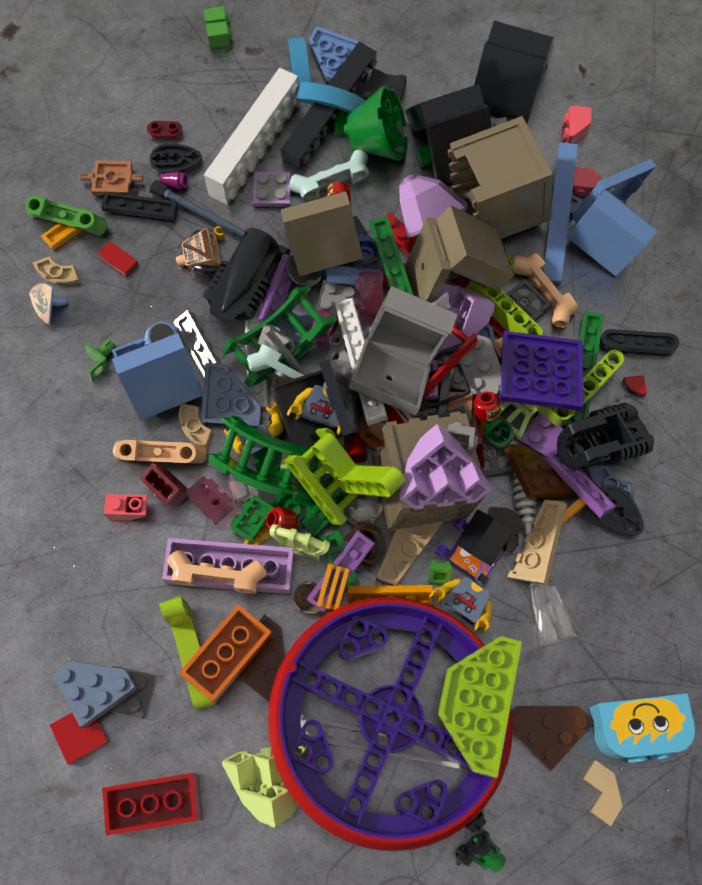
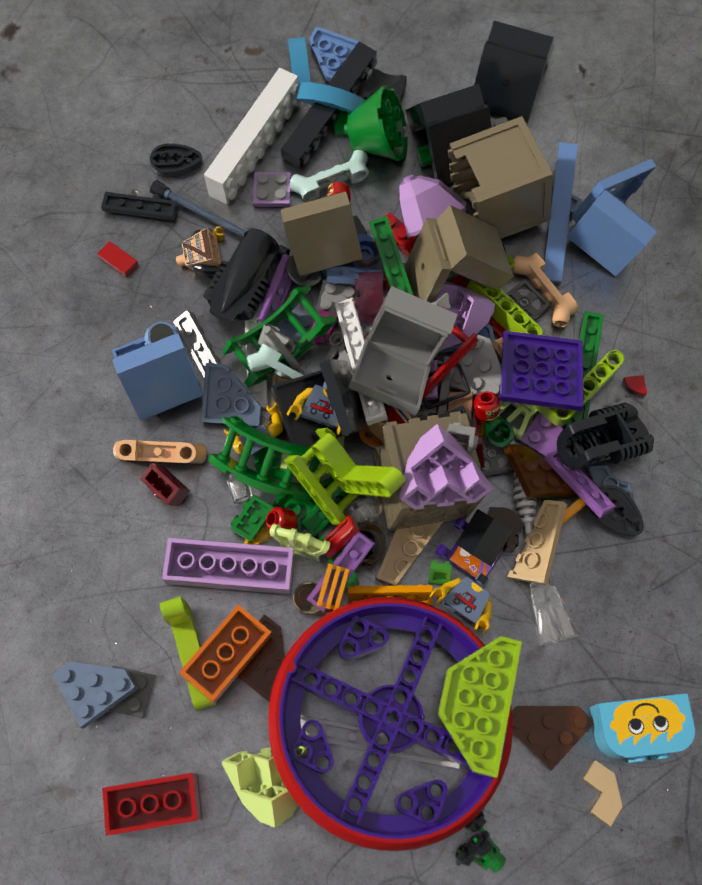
bright green plate [25,195,107,236] -> none
shield [29,283,66,325] -> none
tan tile [32,256,81,286] -> none
light orange tile [41,223,82,251] -> none
red tile [50,712,109,765] -> none
nougat plate [80,160,143,196] -> none
bright green bracket [85,339,117,382] -> none
coral slope [104,494,148,521] -> none
dark red plate [147,121,183,140] -> none
magenta cone [159,171,188,190] -> none
light nougat plate [167,550,267,594] -> none
tan tile [179,403,213,450] -> none
clear pink brick [186,475,233,525] -> none
bright green piece [203,6,233,48] -> none
red hat [346,438,368,463] -> none
coral slope [563,106,592,144] -> none
coral slope [572,167,603,198] -> none
black plate [600,329,679,354] -> none
none -> red tile [323,514,360,559]

